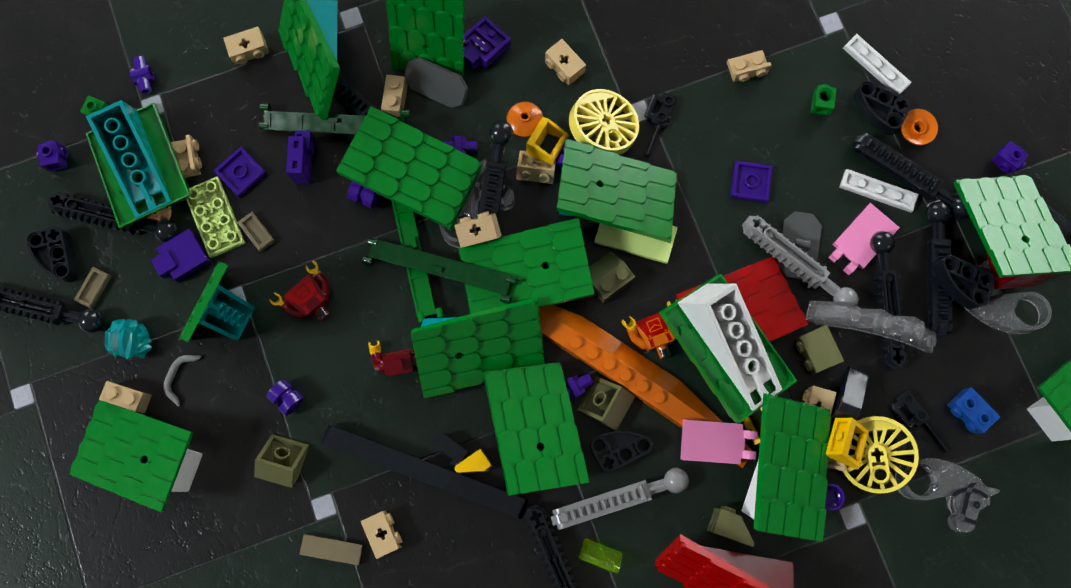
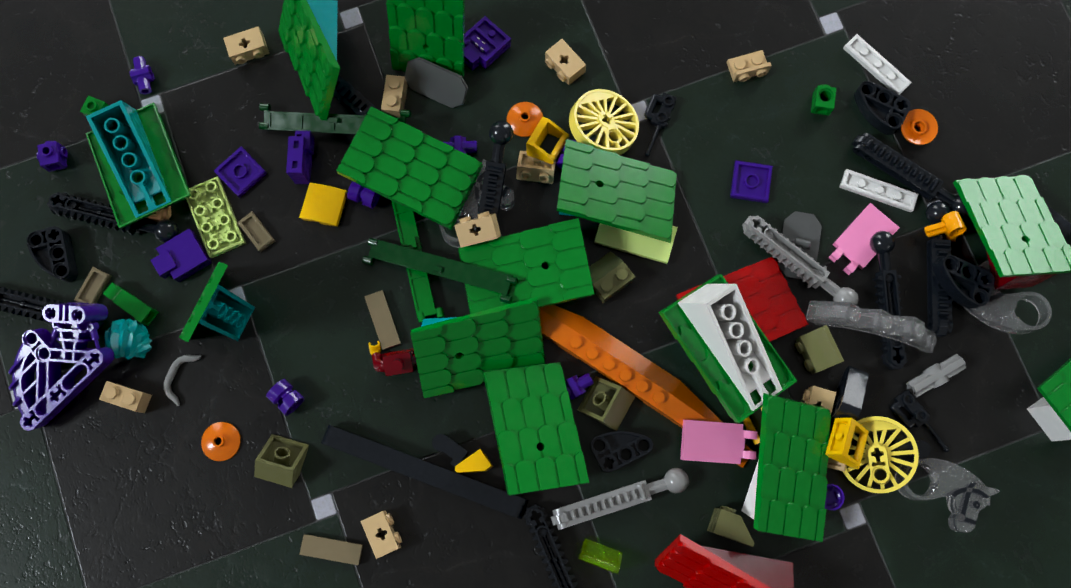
green piece [70,400,203,512] -> none
tan bracket [171,134,202,178] -> none
torso [269,261,330,321] -> none
torso [621,300,677,359] -> none
blue brick [947,387,1000,434] -> none
dark purple brick [991,141,1029,174] -> none
none -> dark purple beam [8,302,114,431]
none -> green leg [103,282,159,326]
none -> orange dish [201,422,241,461]
none -> yellow slope [299,183,348,227]
none -> dark tan tile [364,290,401,351]
none -> light grey piece [906,354,966,398]
none -> light orange axle [924,211,967,242]

